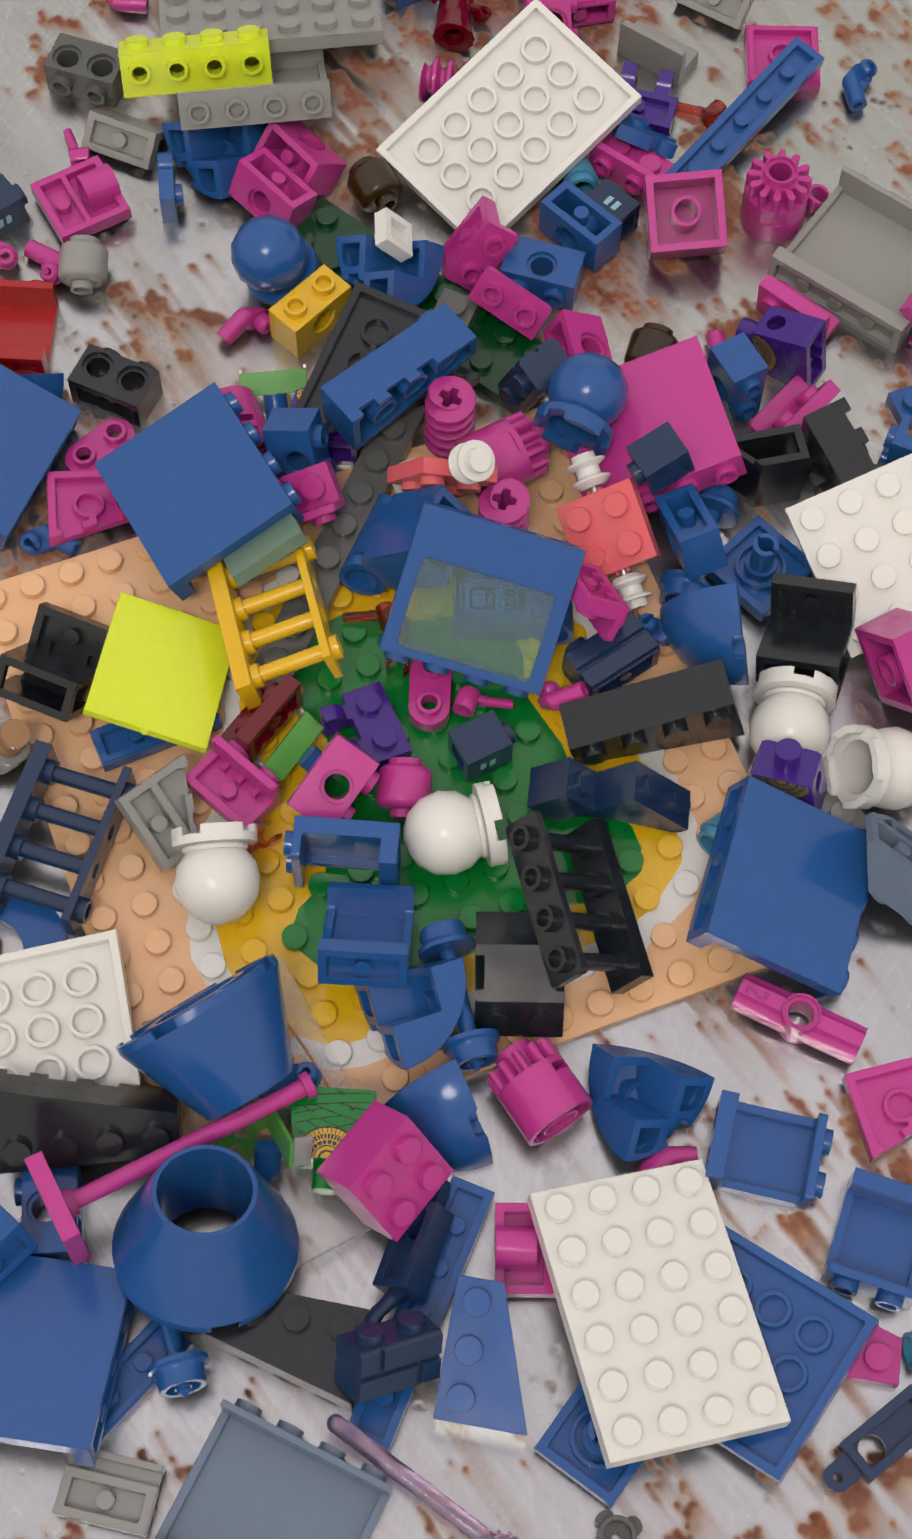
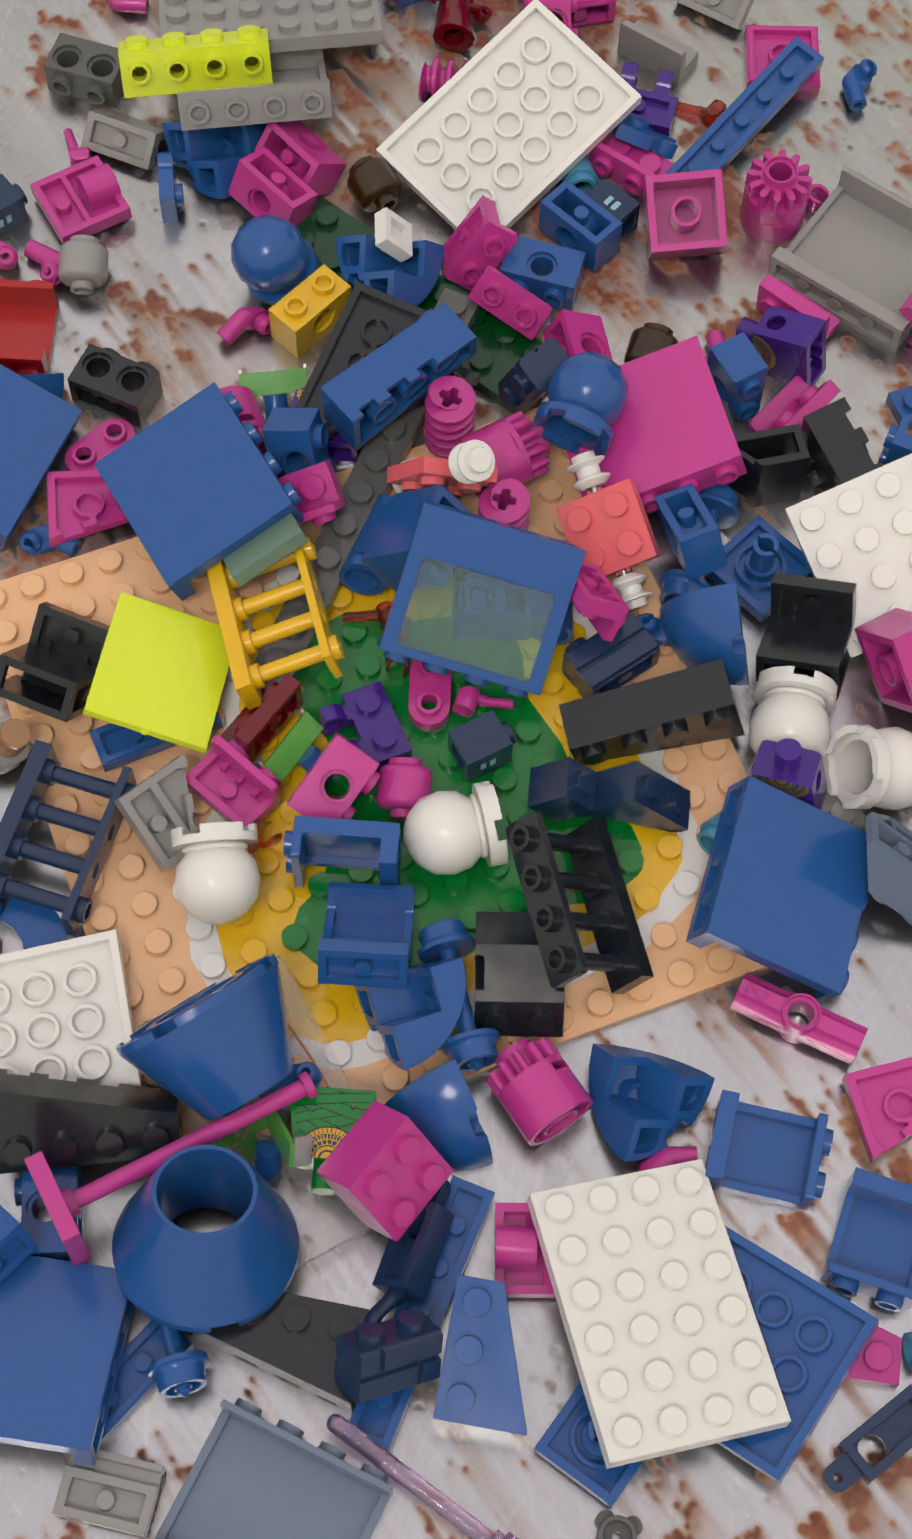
dark pink arm [537,681,590,711] -> none
dark blue brick [626,421,695,495] -> none

